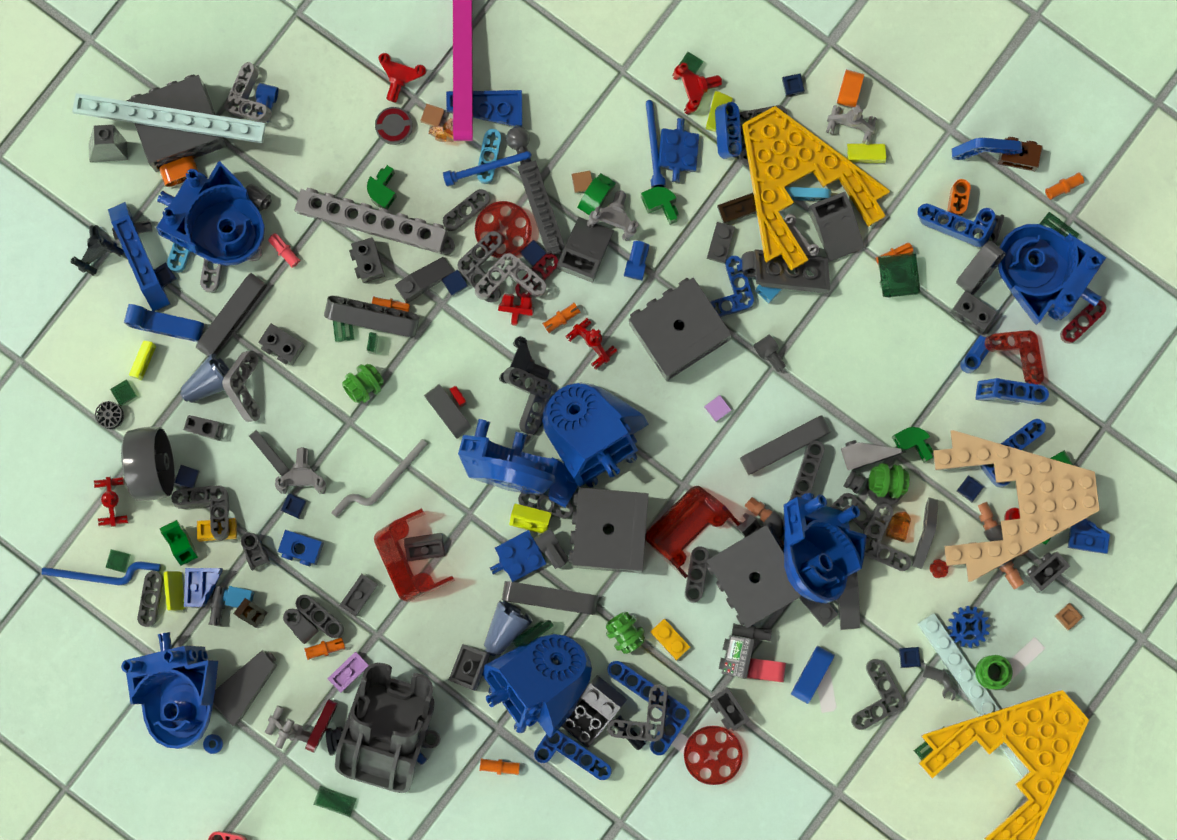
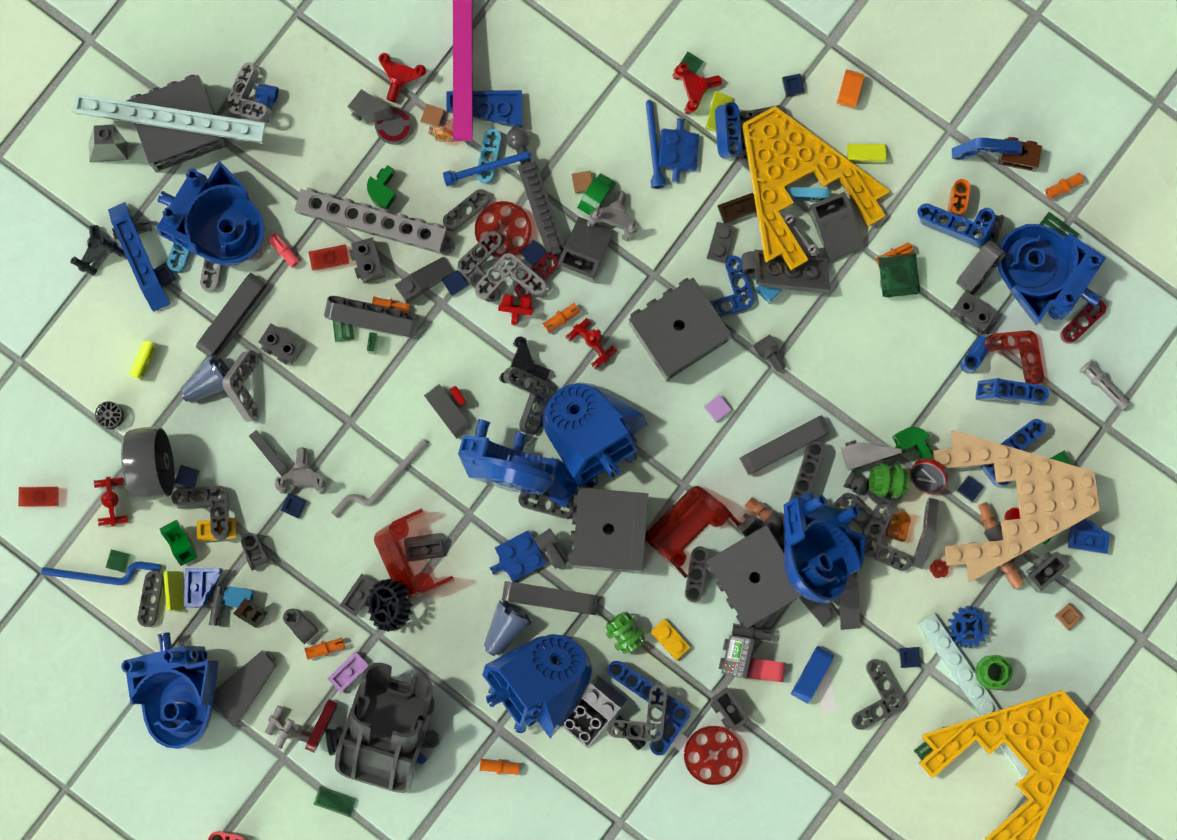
clear green tile [110,379,137,406] -> none
blue beam [124,304,204,342] -> none
orange beam [159,156,198,187] -> none
dark grey leg [183,415,224,441] -> none
blue plate [203,734,223,754] -> none
dark grey brick [245,184,272,211] -> none
blue brick [277,530,324,567] -> none
dark grey beam [295,595,344,638] -> none
bright green piece [342,364,384,403] -> none
dark grey slope [448,644,490,691] -> none
neon yellow slope [509,504,551,533] -> none
clear green tile [513,620,554,647] -> none
blue beam [534,730,611,780] -> none
blue piece [624,241,649,281] -> none
green brick [641,187,679,225] -> none
light grey axle [826,105,877,145] -> none
dark grey piece [923,665,956,701] -> none
white sticker [993,637,1045,680] -> none
none -> clear red plate [18,487,59,507]
none -> clear red plate [309,244,350,271]
none -> dark grey slope [348,89,395,124]
none -> black gear [366,579,414,632]
none -> black tile [910,458,949,494]
none -> light grey pin [1079,359,1130,410]

